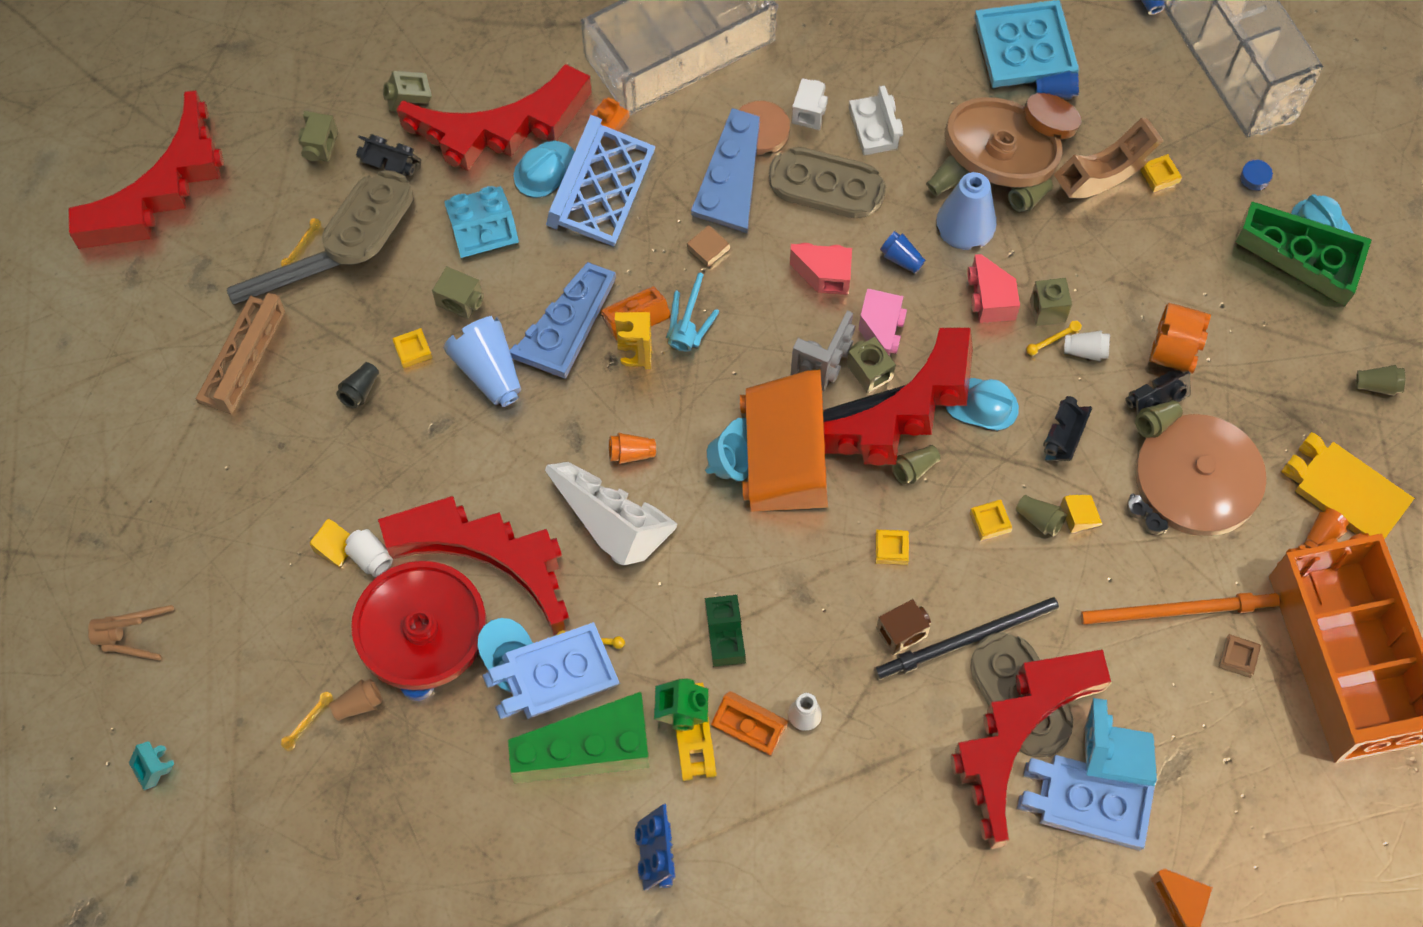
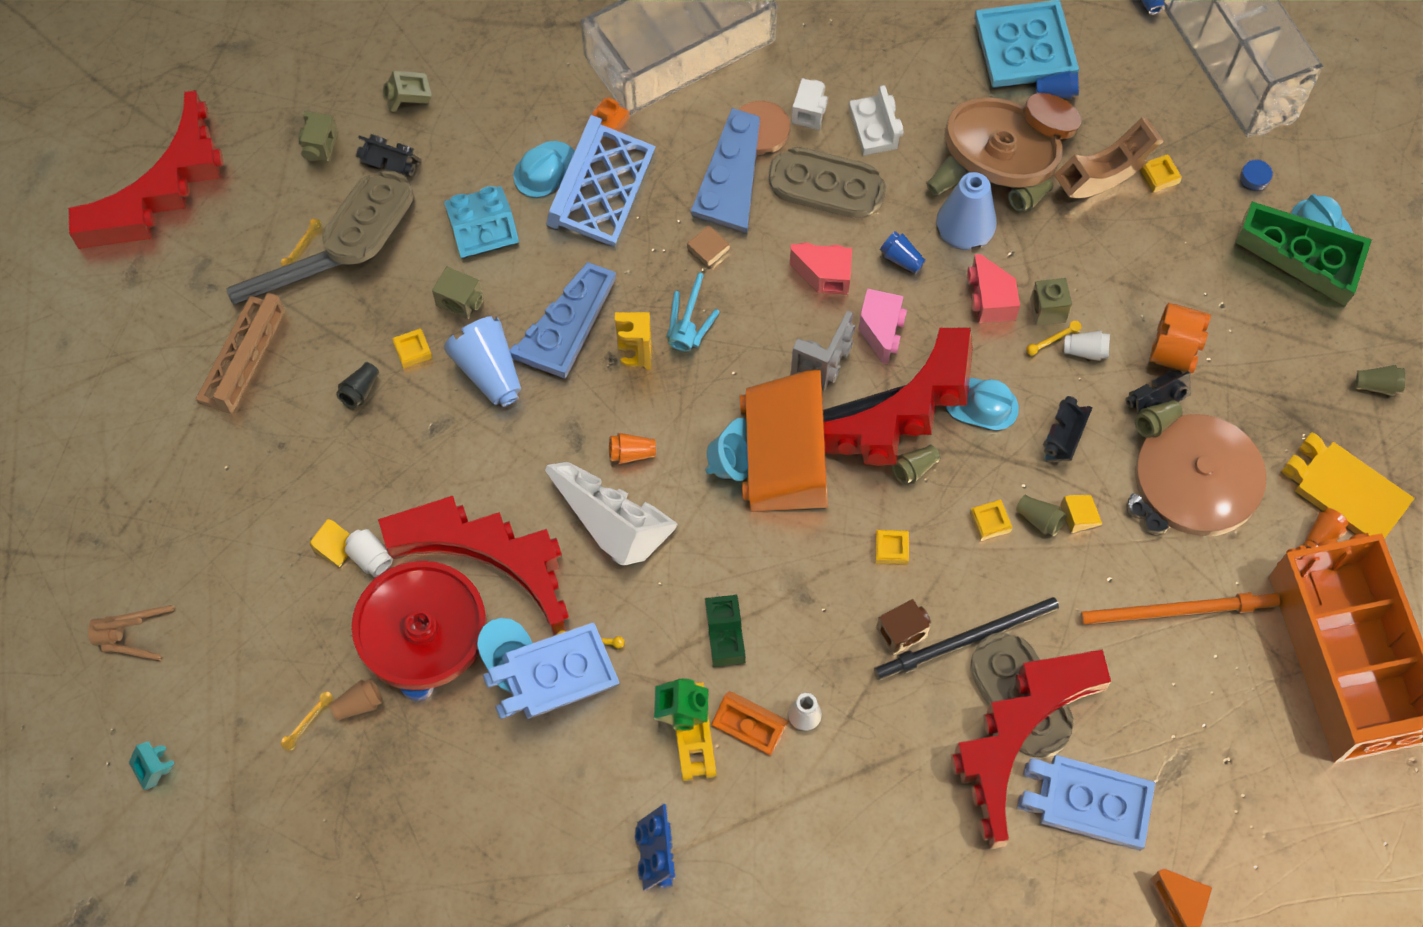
red arch [397,64,592,171] -> none
green wedge [508,691,650,784] -> none
orange slope [600,286,671,341] -> none
olive brick [847,337,896,394] -> none
medium azure bracket [1085,698,1157,786] -> none
medium nougat tile [1218,634,1261,678] -> none

